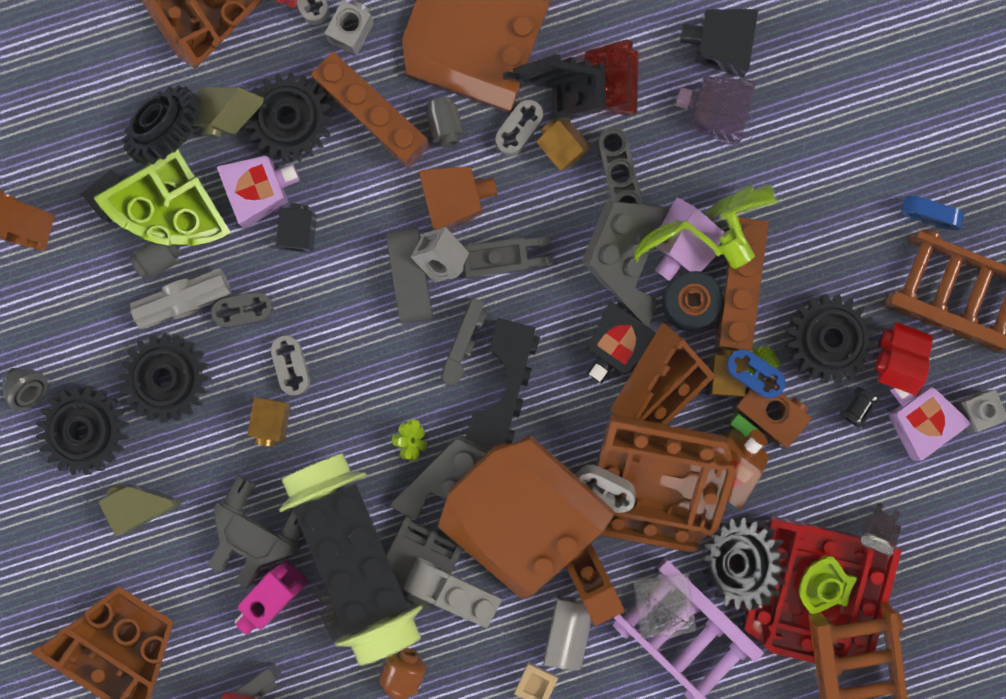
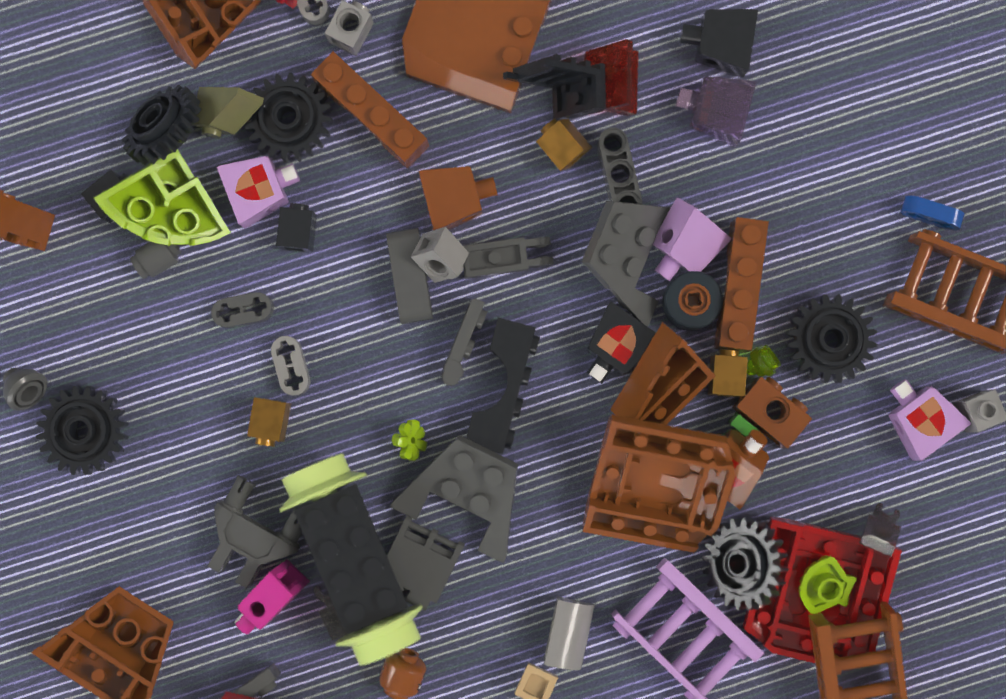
olive slope [98,483,182,537] -> none
black gear [119,333,212,423] -> none
light grey piece [130,268,232,330] -> none
light grey plate [402,557,502,628] -> none
dark grey brick [426,97,464,147] -> none
dark orange wedge [438,435,614,599] -> none
light grey beam [496,100,543,157] -> none
dark orange brick [566,543,625,626] -> none
light grey beam [577,465,636,513] -> none
clear piece [633,573,696,639] -> none
lime plant [634,184,777,269] -> none
blue beam [726,350,785,398] -> none
black bush [839,387,882,430] -> none
red brick [875,322,933,396] -> none

